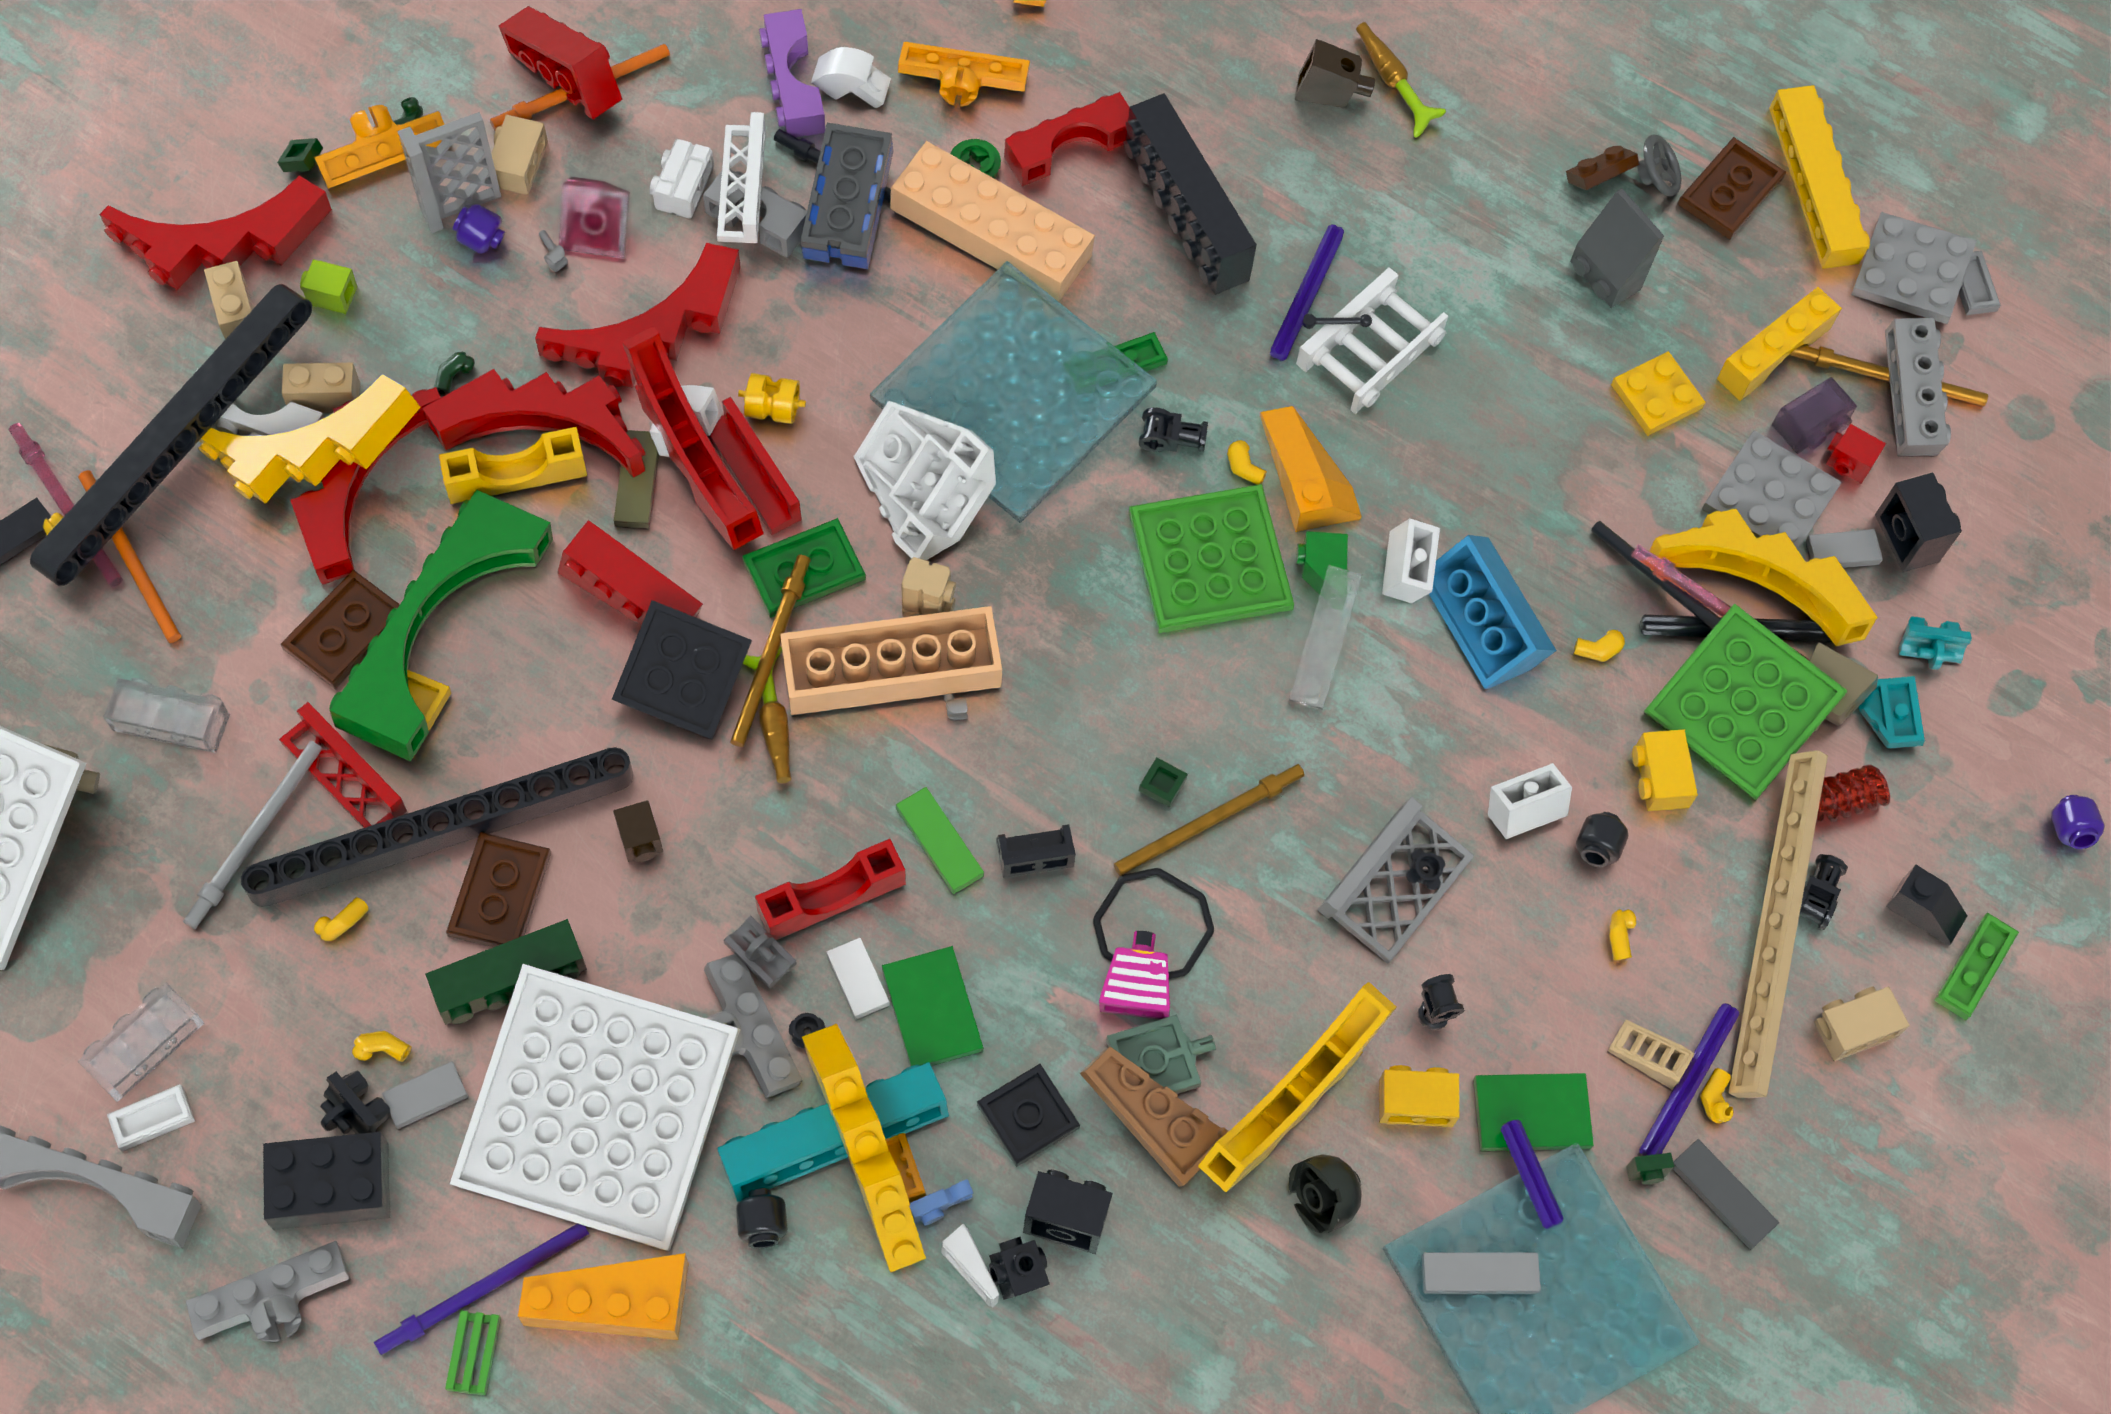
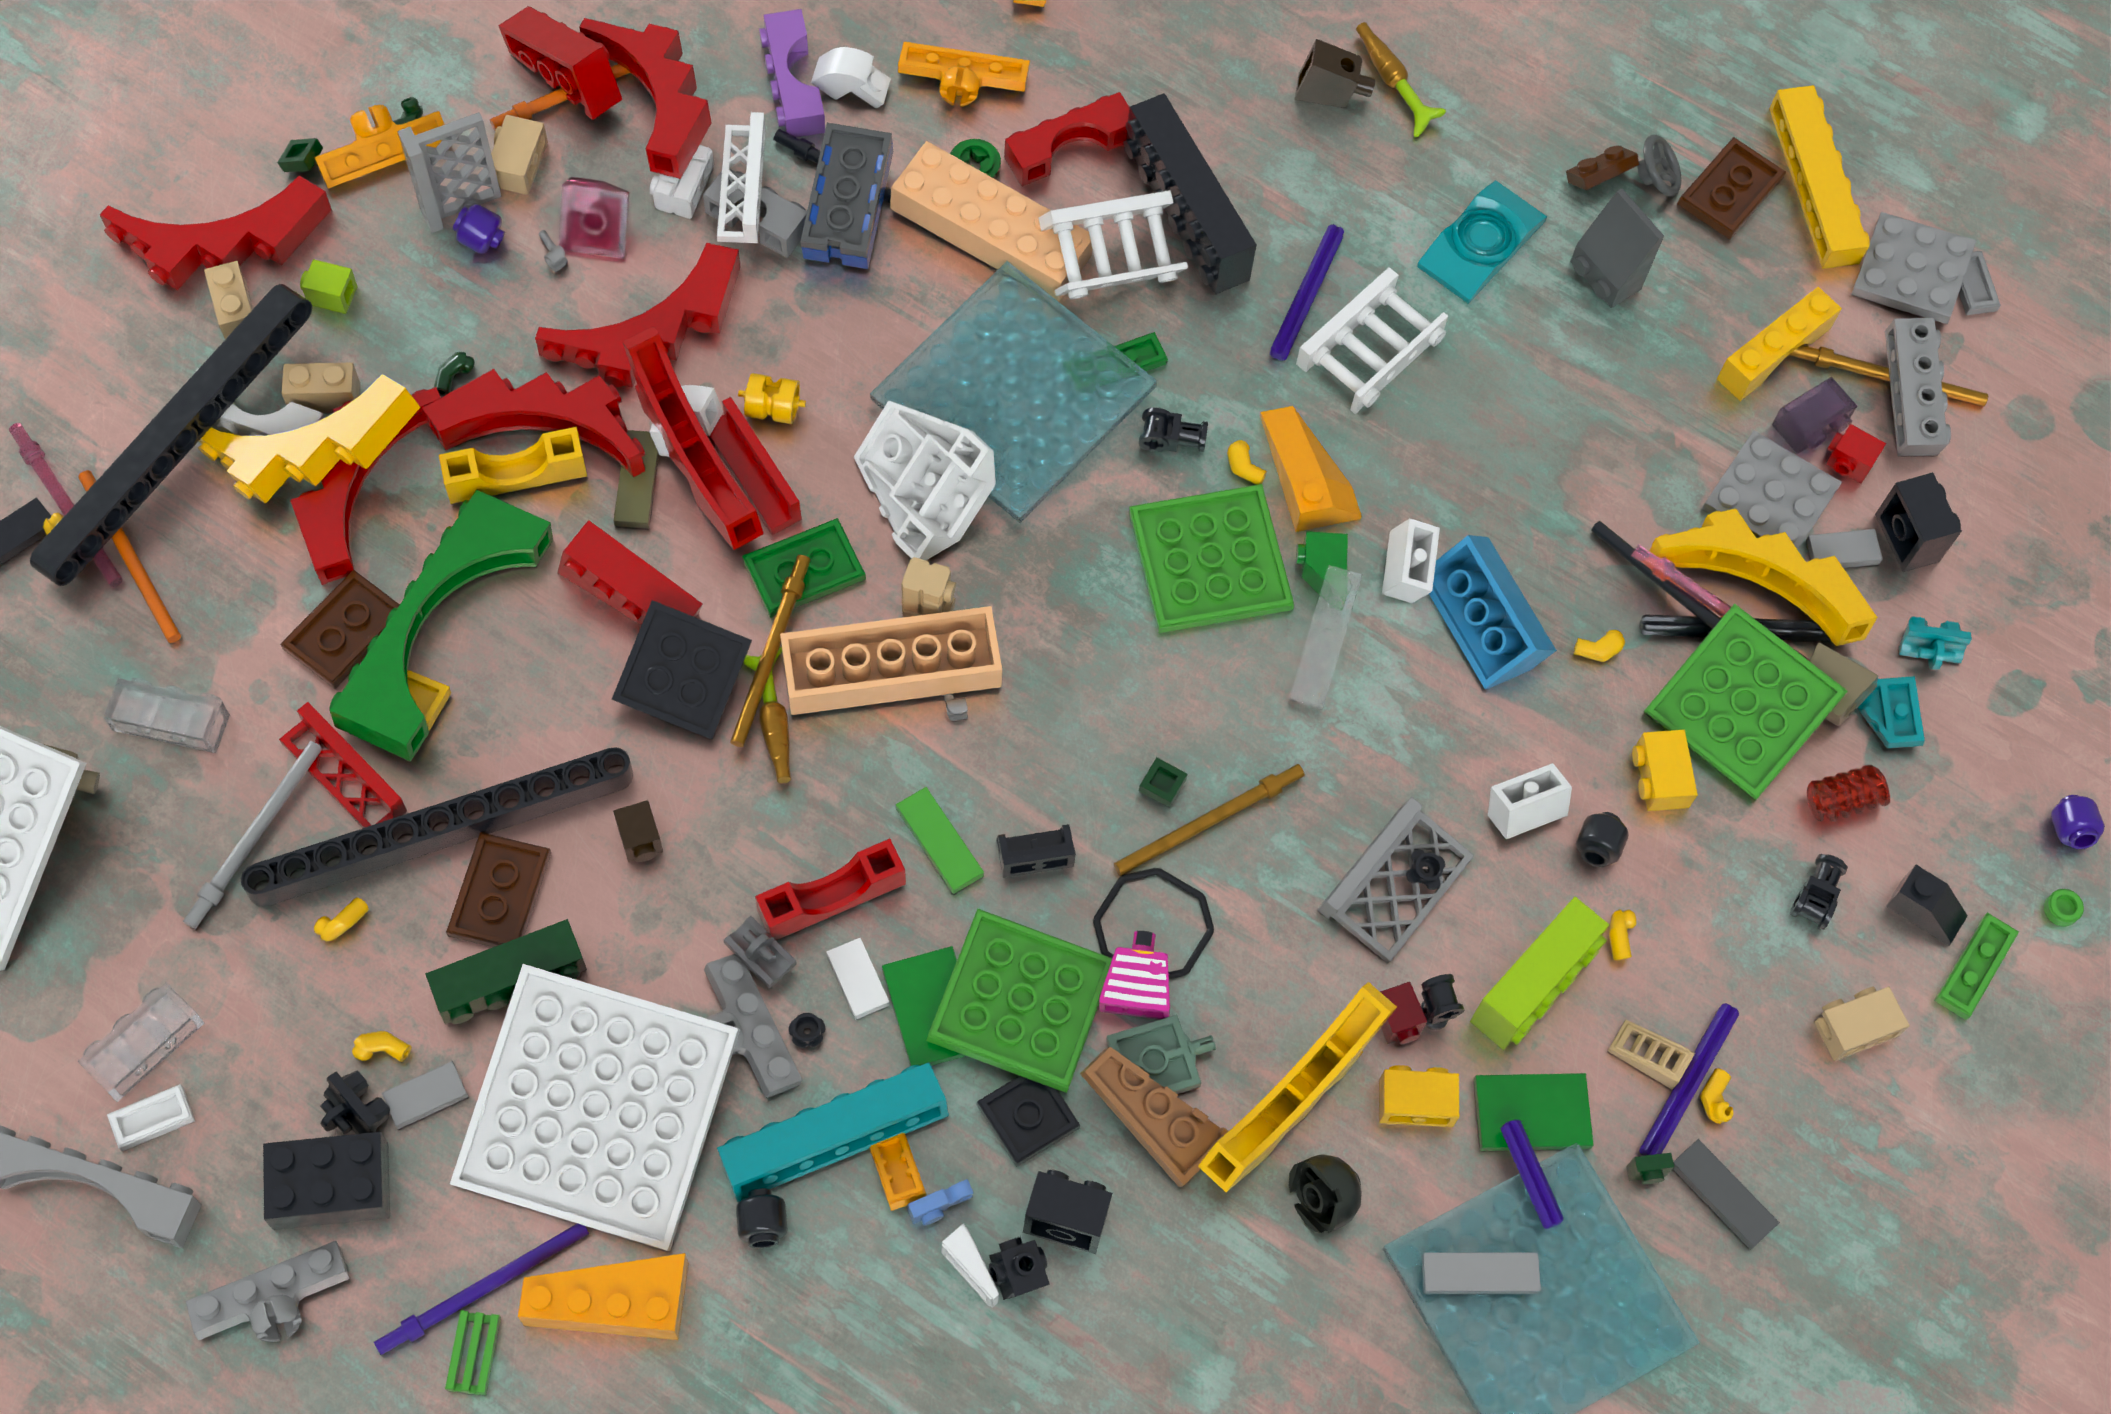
yellow arch [802,1024,926,1273] -> none
black hinge [1302,314,1372,329] -> none
yellow plate [1611,351,1706,436] -> none
tan plate [1728,750,1828,1098] -> none
none -> red arch [579,18,712,179]
none -> bright green tile [926,908,1112,1093]
none -> white fence [1038,190,1188,299]
none -> dark red brick [1380,982,1427,1044]
none -> teal slope [1417,180,1547,304]
none -> lime brick [1469,896,1609,1050]
none -> bright green tile [2044,889,2084,927]

